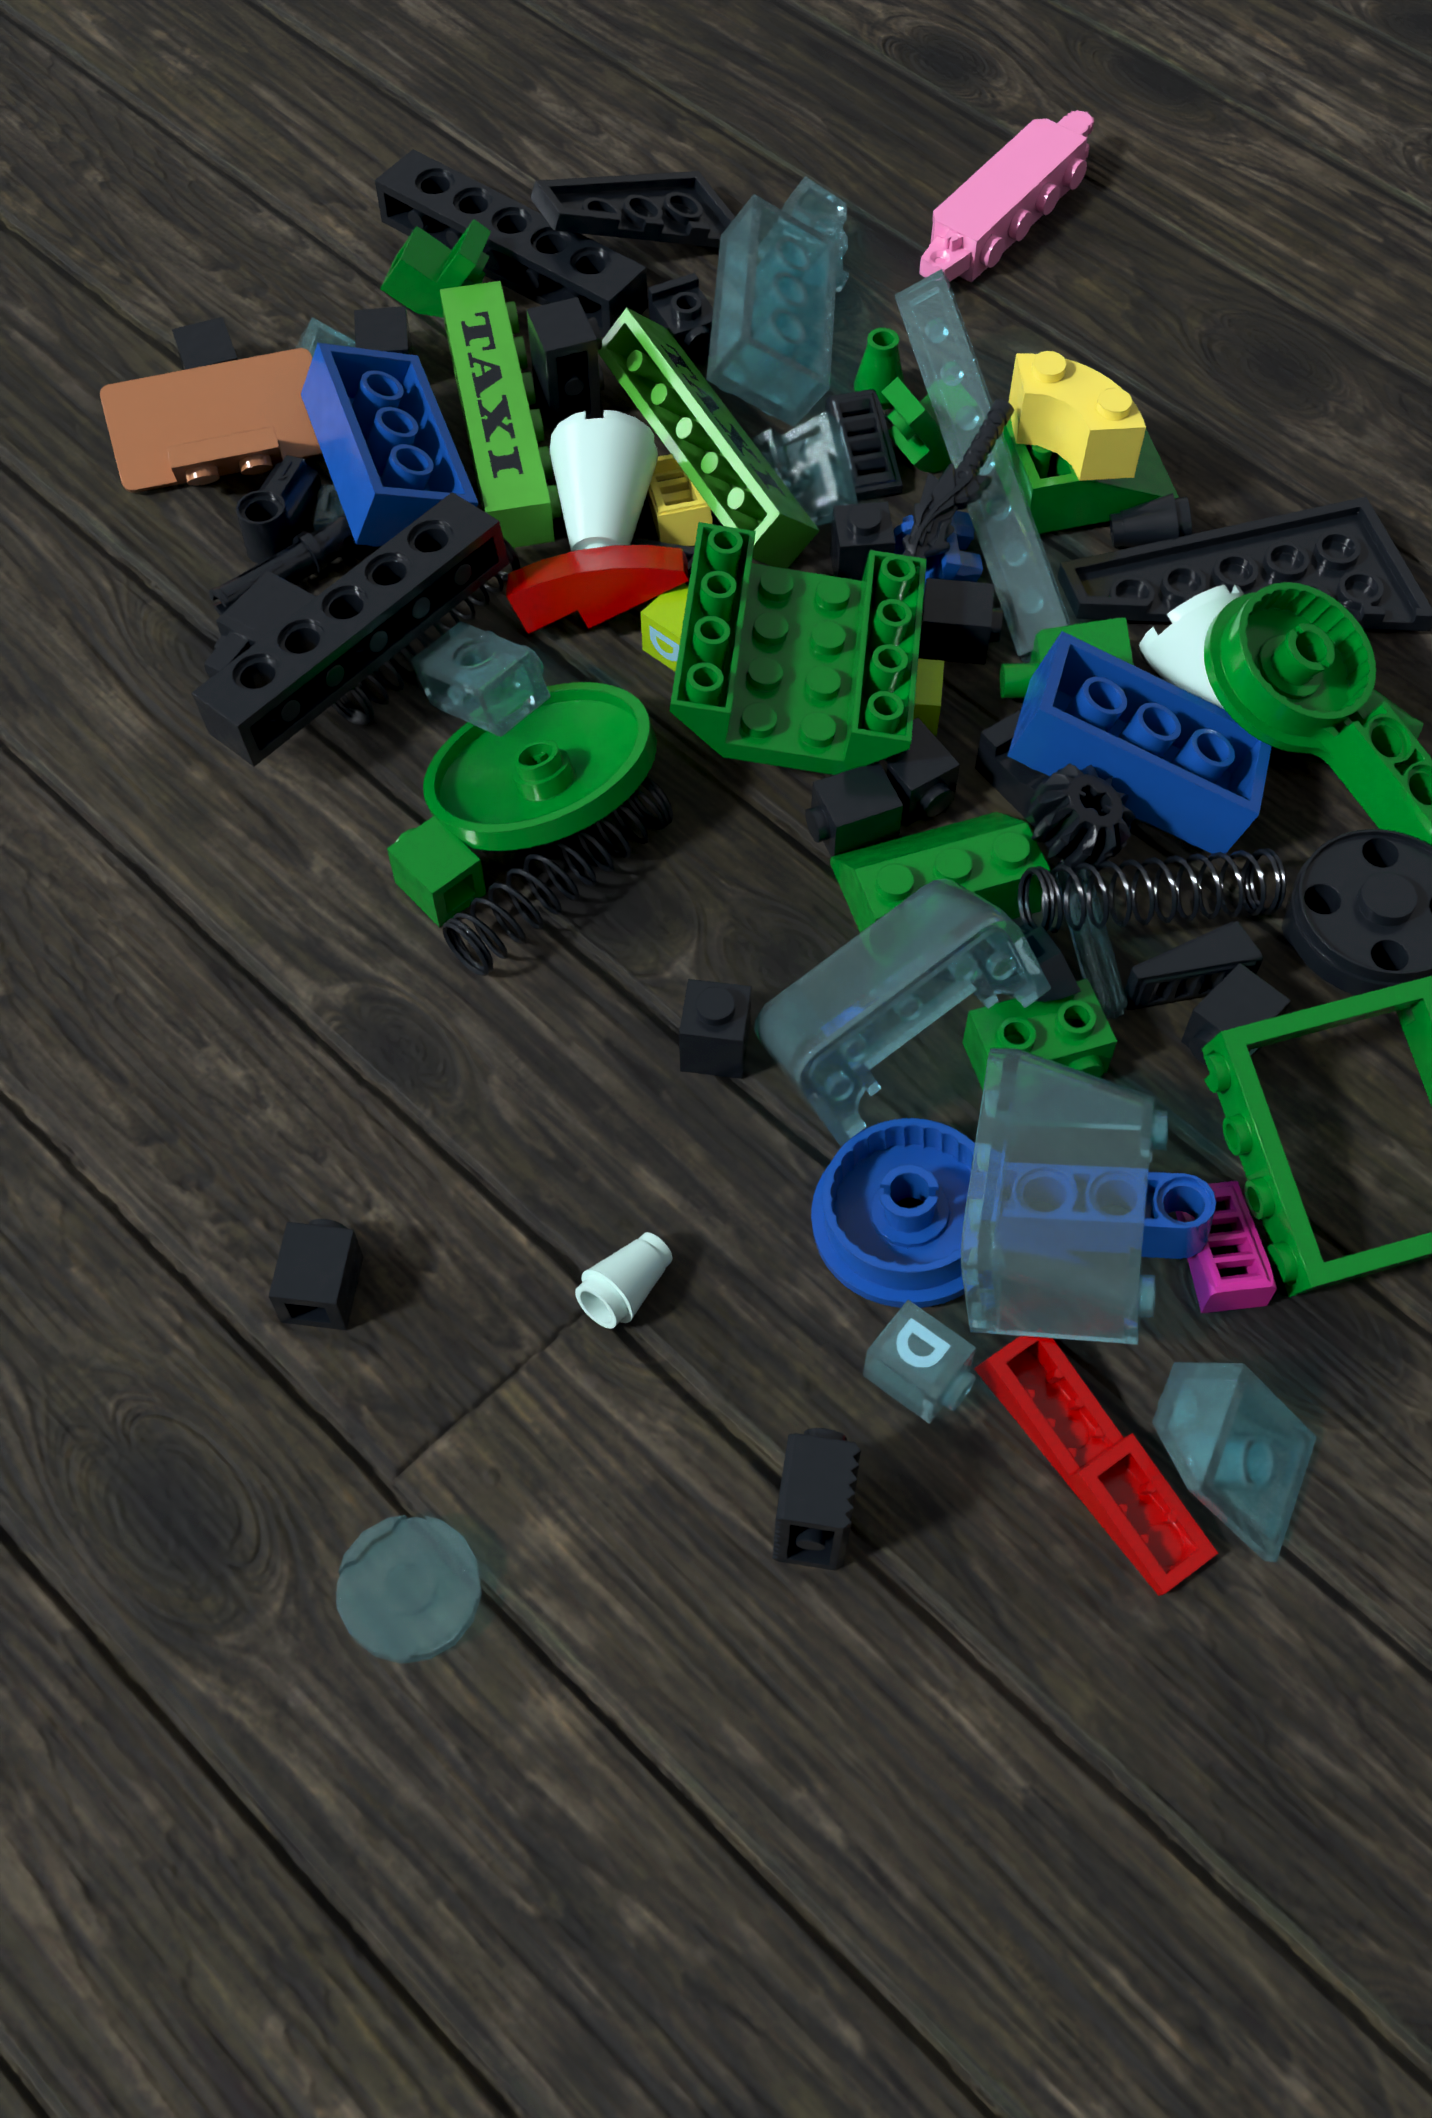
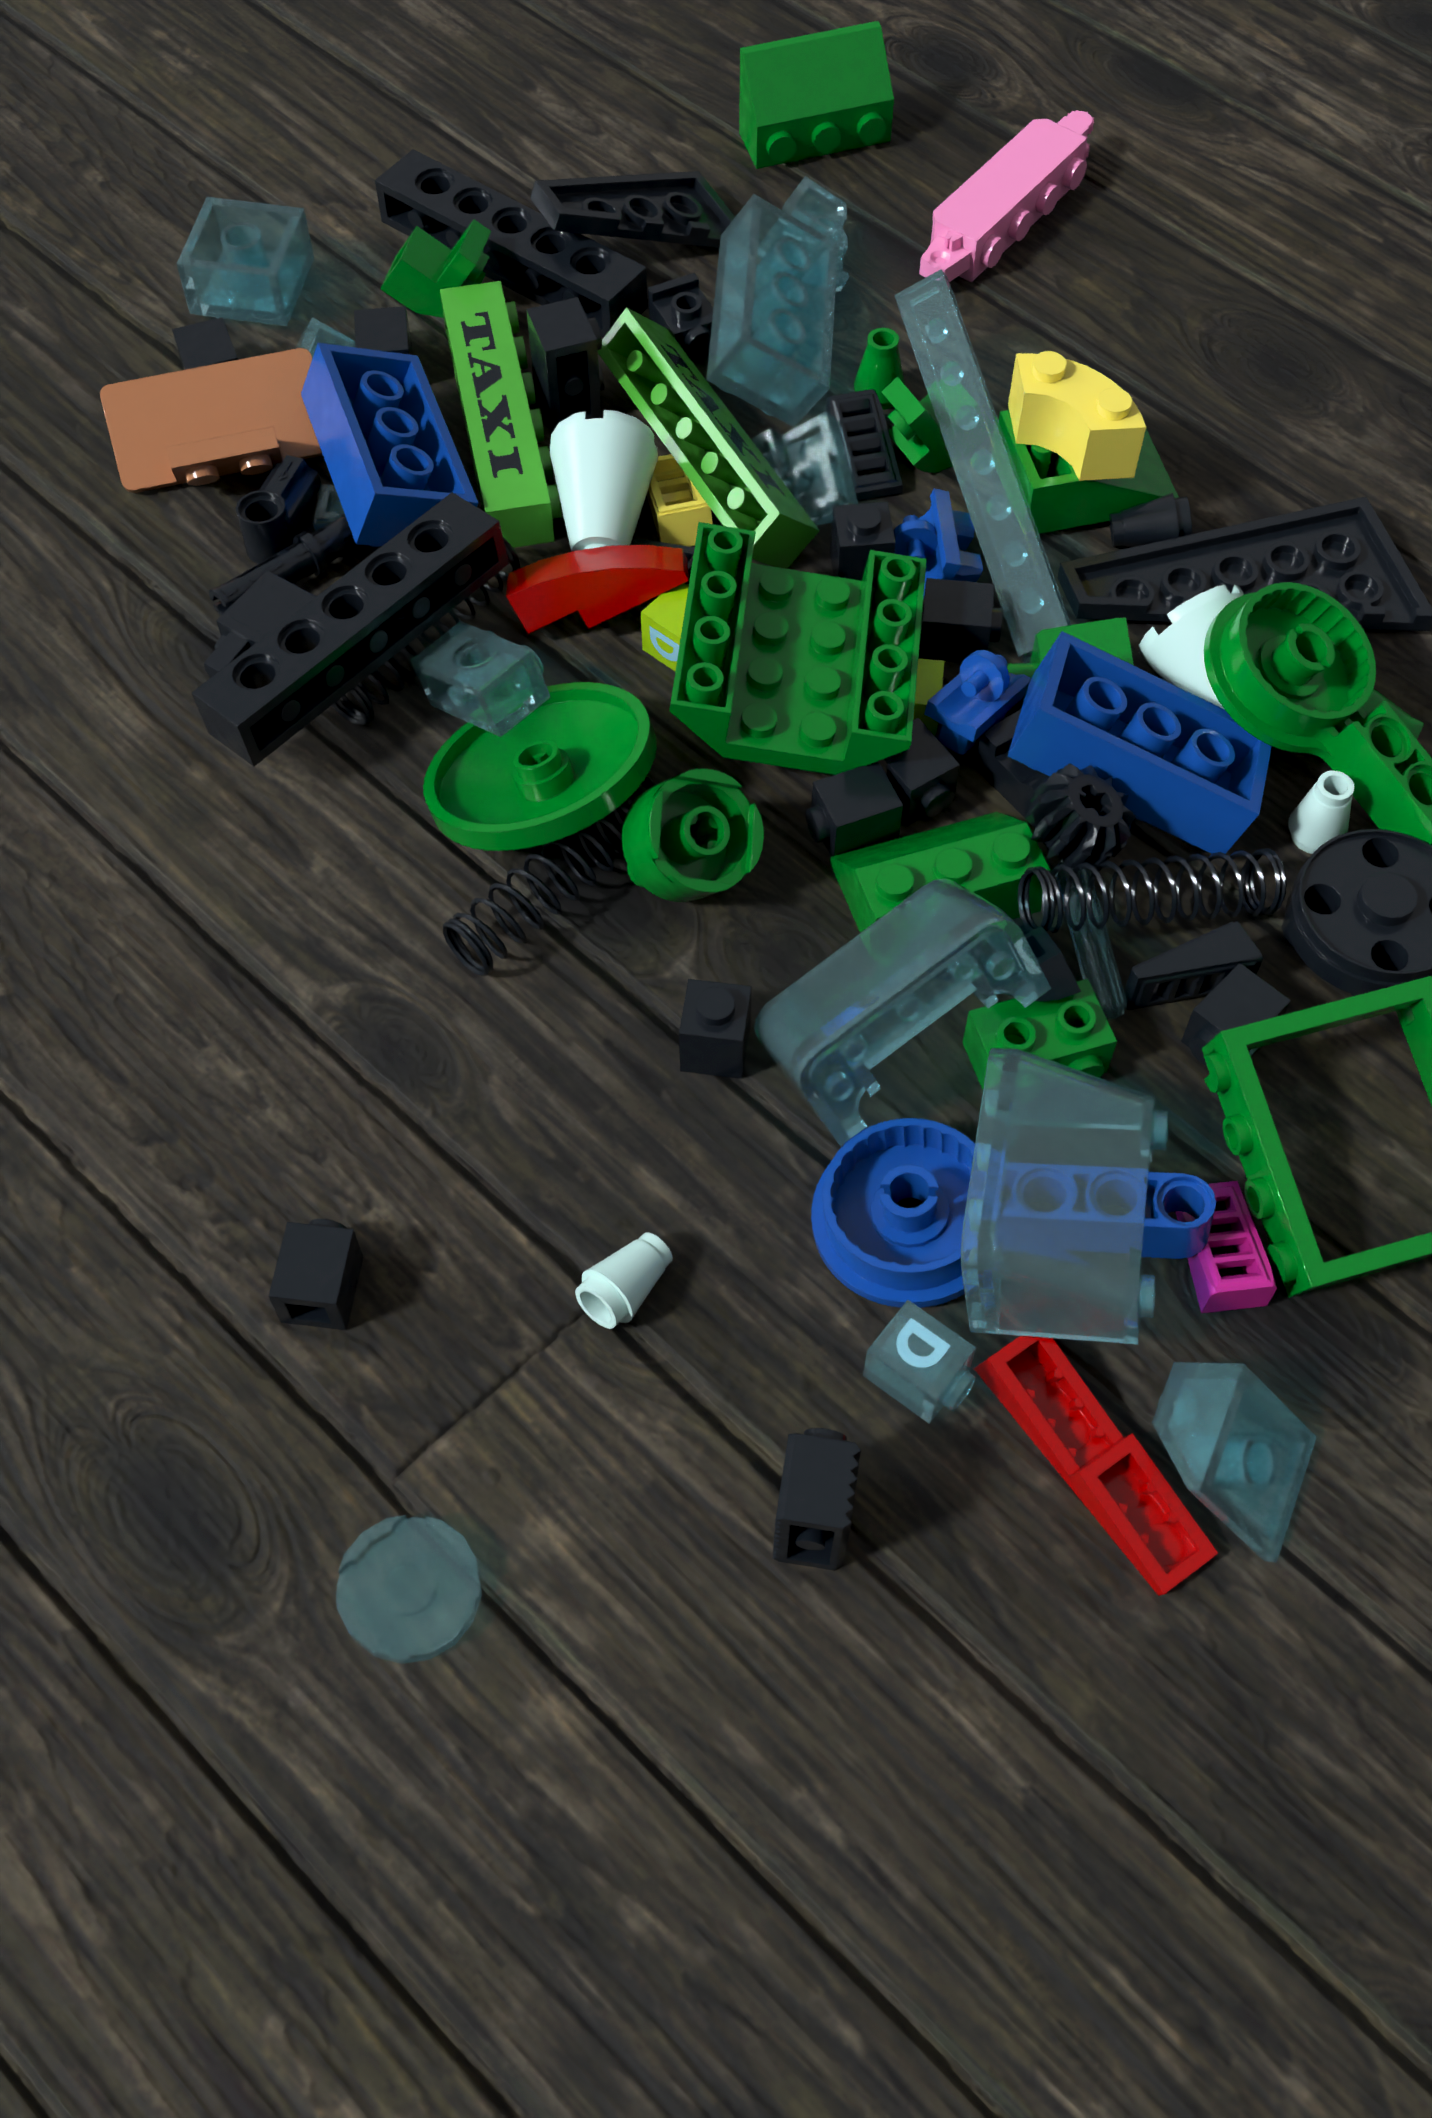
green brick [387,815,486,928] -> none
black sword [902,399,1014,559] -> none
none -> clear light blue brick [176,197,314,326]
none -> green brick [622,768,764,902]
none -> green slope [739,21,894,169]
none -> blue hips [924,650,1030,755]
none -> light aqua cone [1288,771,1354,854]

